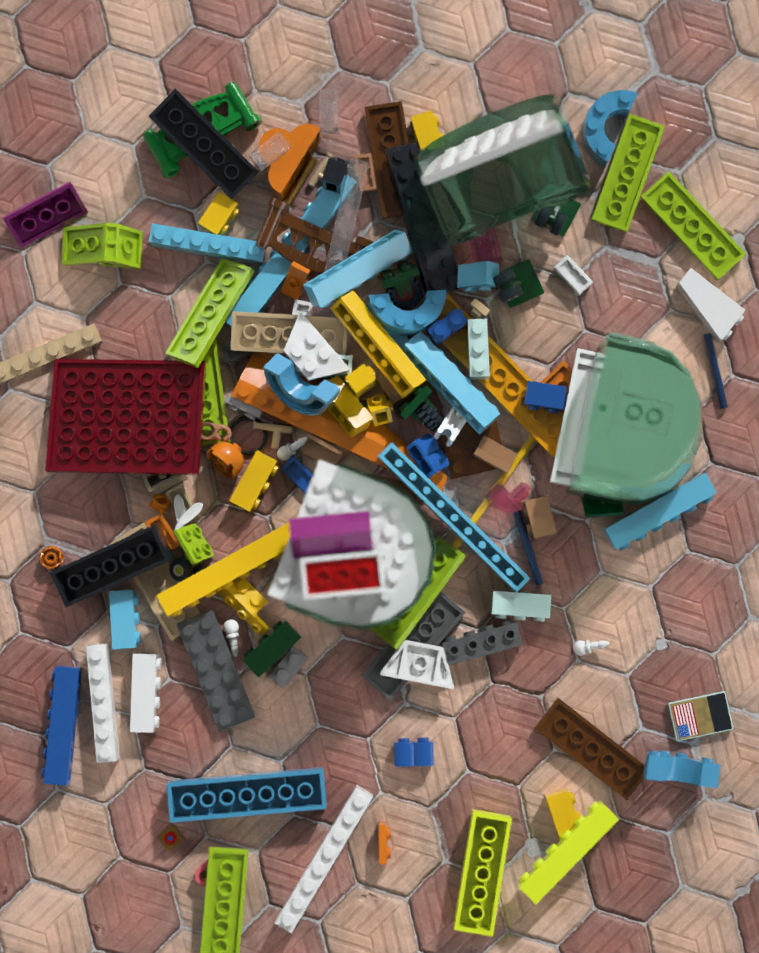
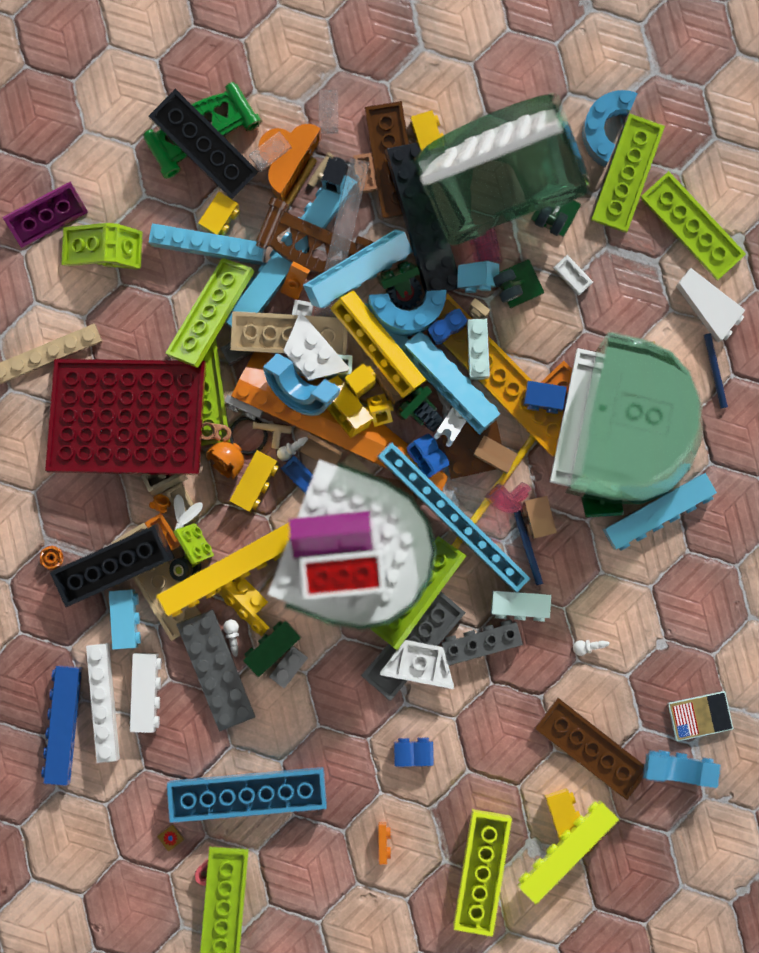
white brick [275,784,373,933] -> none

